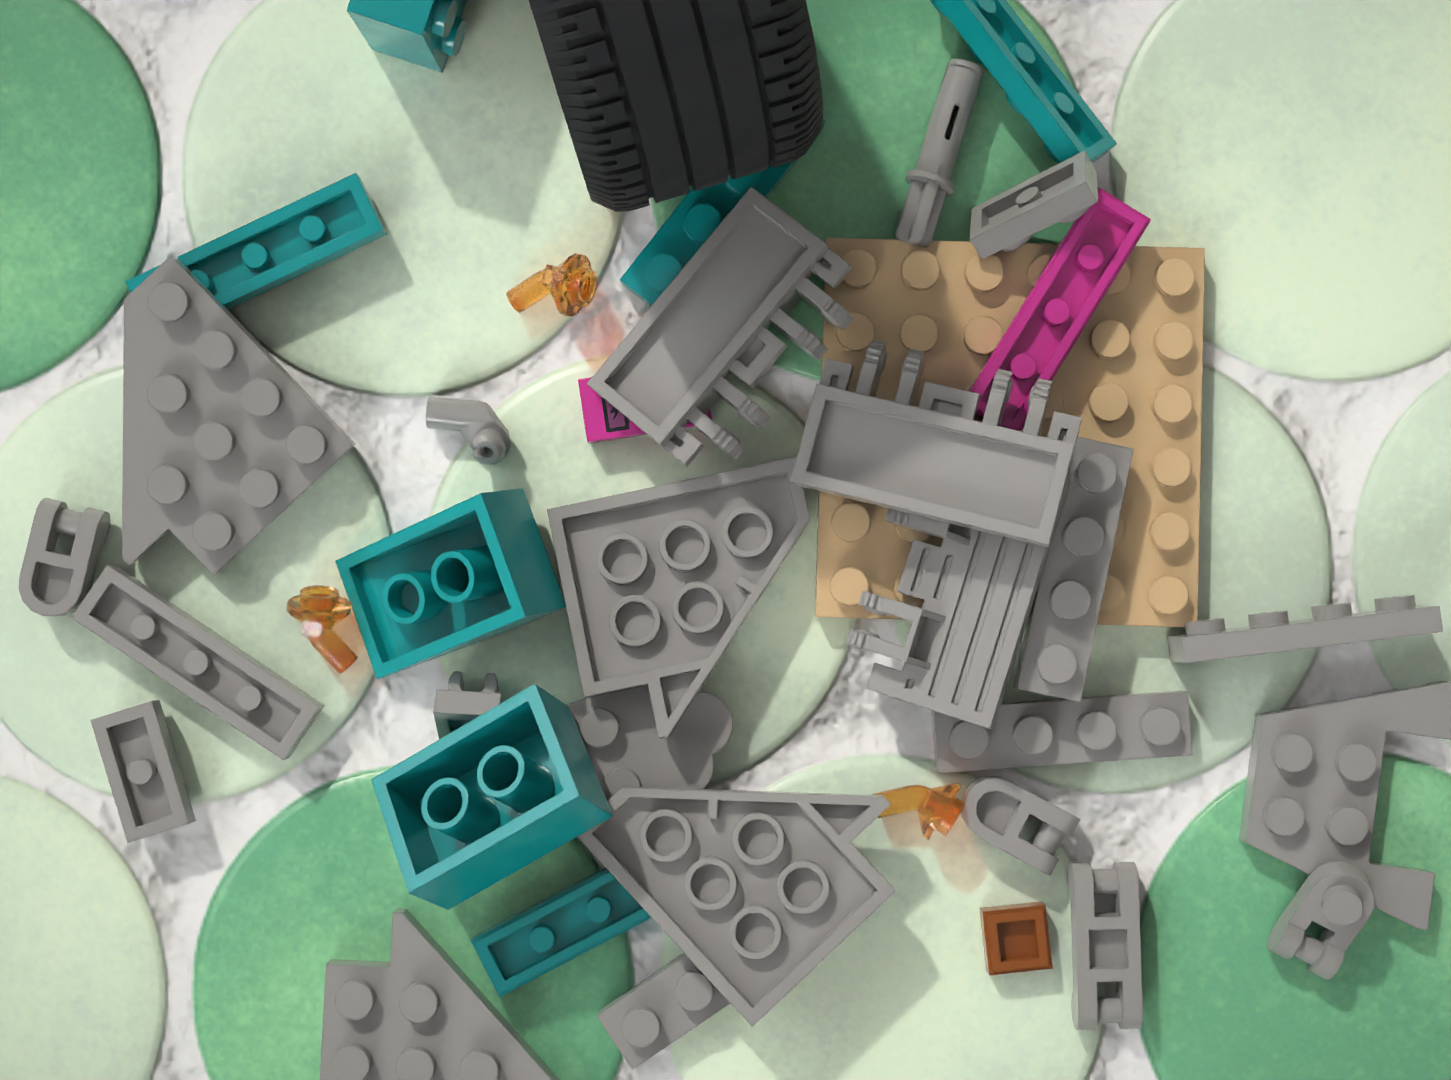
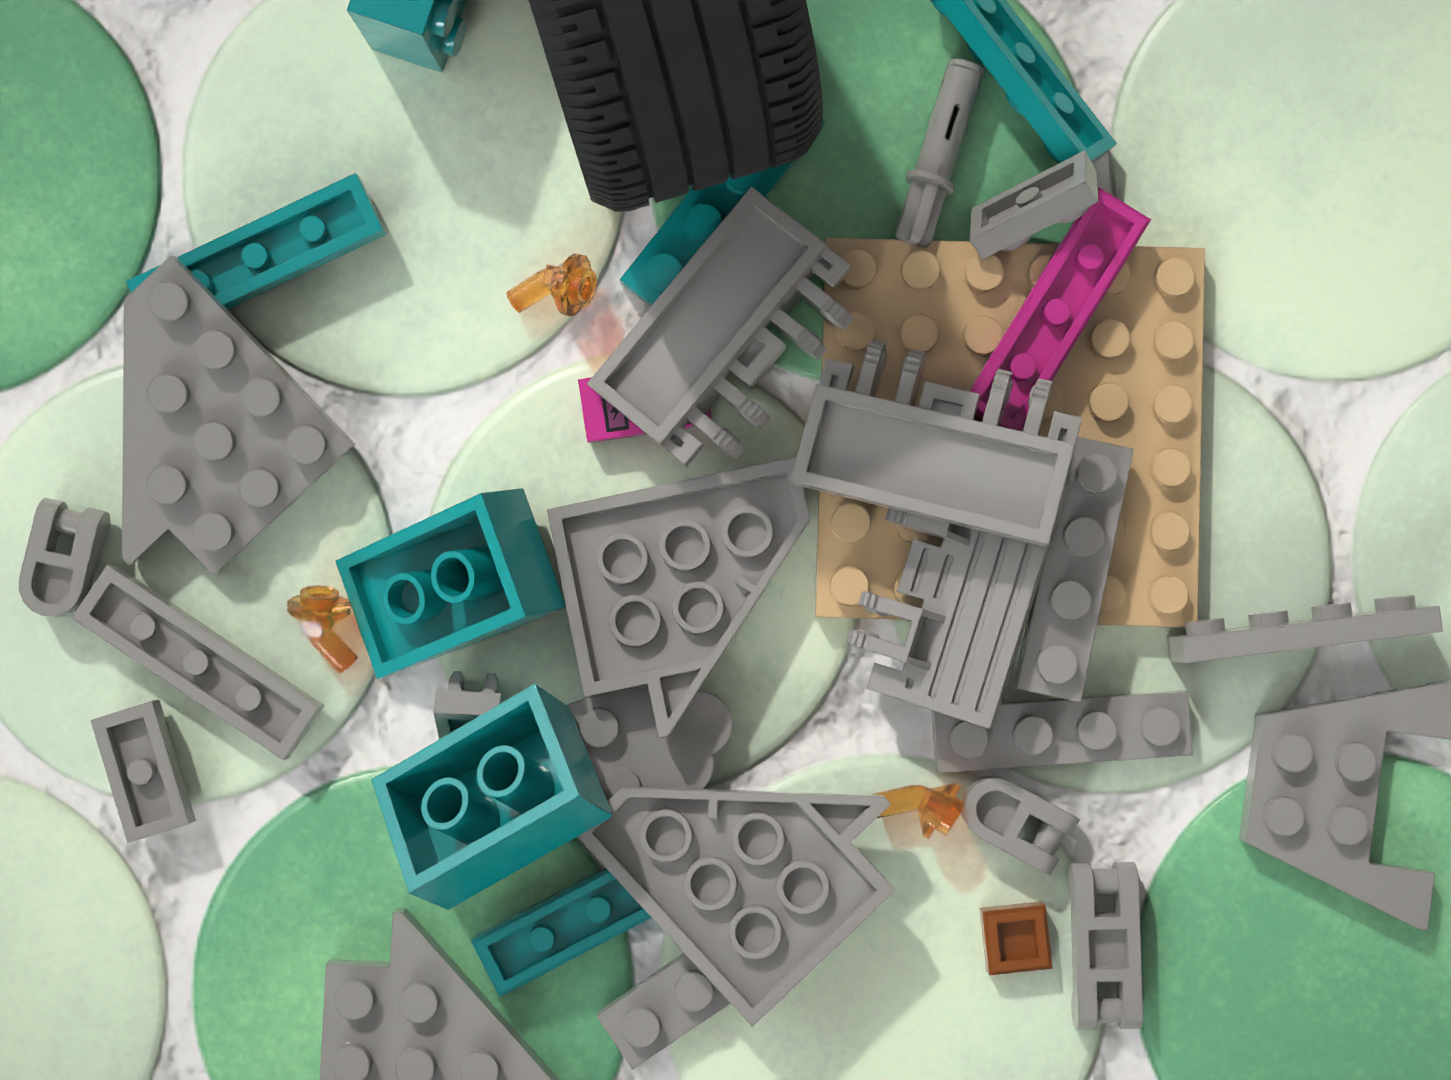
light grey arm [426,397,511,465] -> none
light grey plate [1267,861,1375,980] -> none

